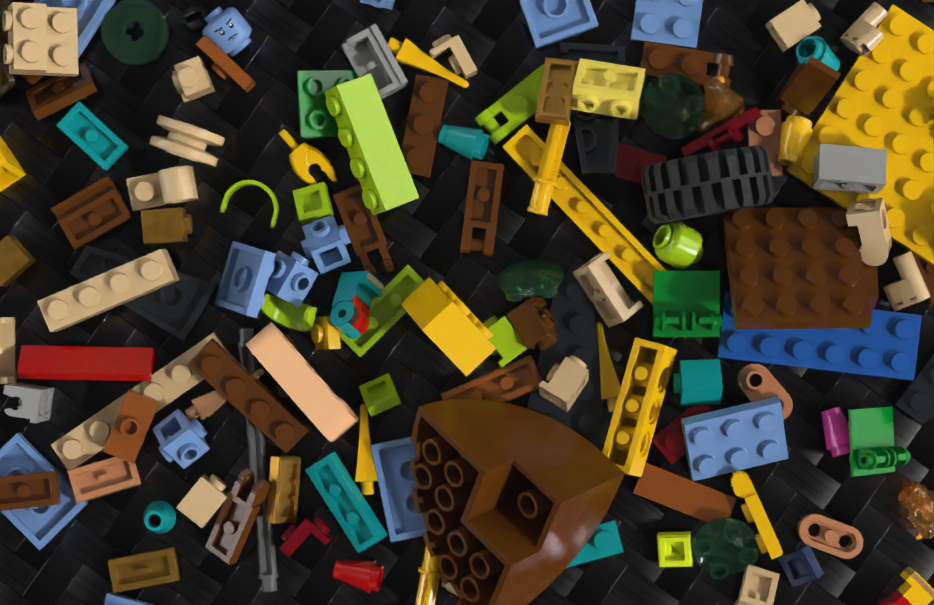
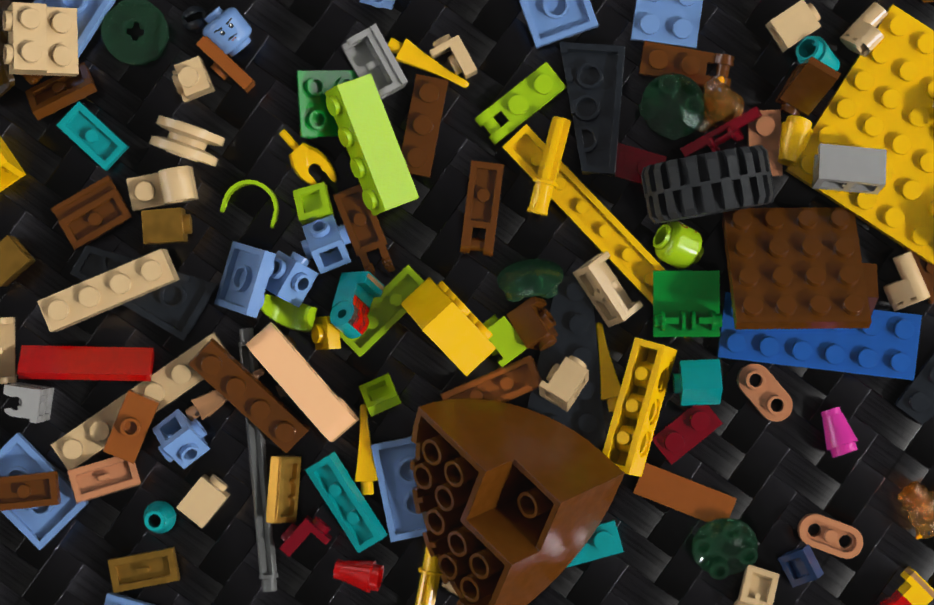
reddish brown hinge [205,468,270,565] -> none
teal cone [438,124,489,160] -> none
pearl gold plate [535,57,579,126] -> none
light yellow bracket [572,58,646,120] -> none
neon yellow tile [657,531,693,567] -> none
medium blue plate [681,396,788,481] -> none
yellow hinge [730,470,783,559] -> none
tan leg [846,198,892,266] -> none
green hinge [848,406,911,477] -> none

